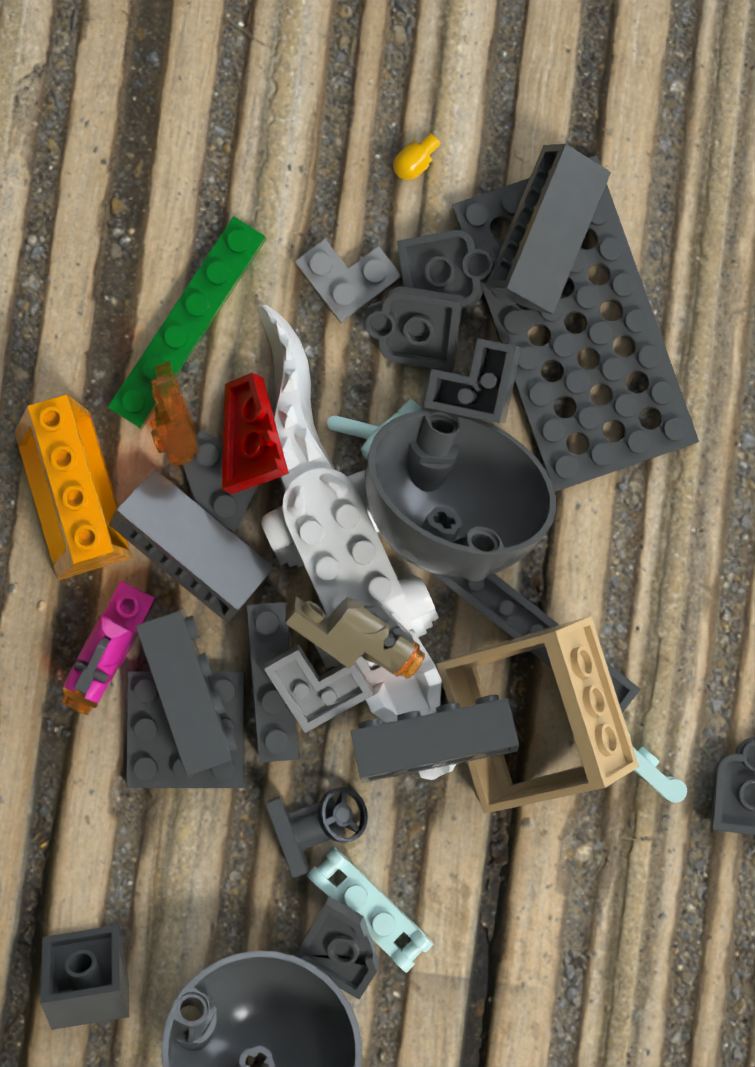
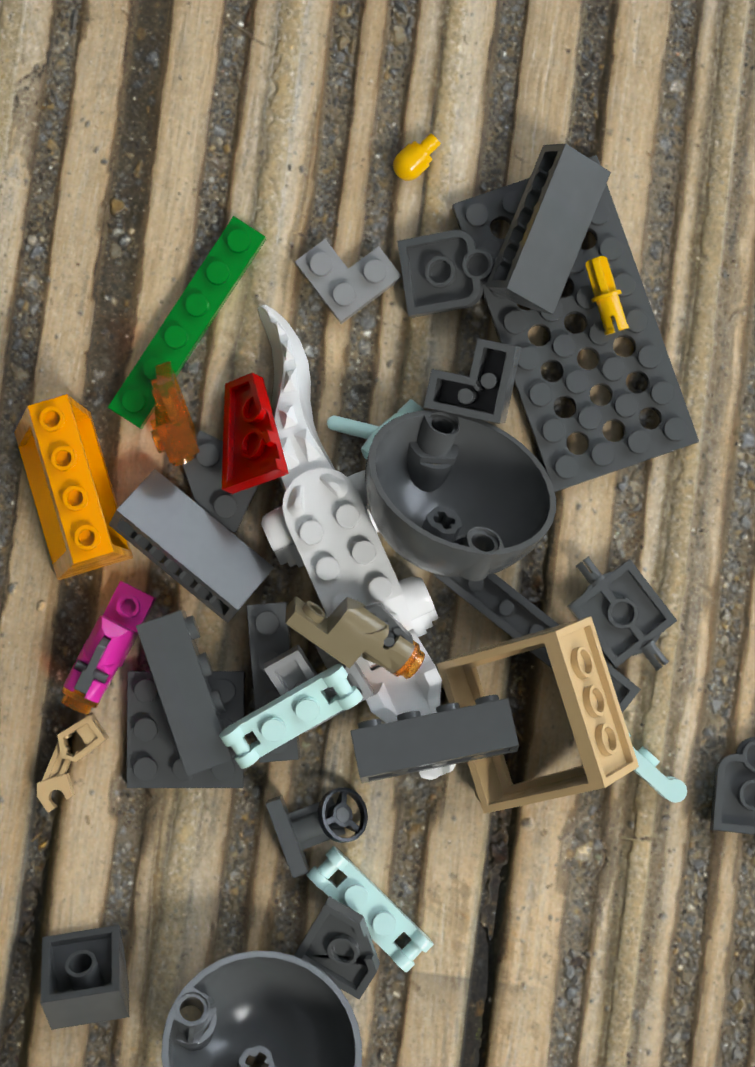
dark grey plate [364,287,463,372] -> none
none -> tan piece [37,714,109,813]
none -> light aqua plate [219,663,363,769]
none -> dark grey plate [567,556,677,671]
none -> yellow axle [585,256,629,335]

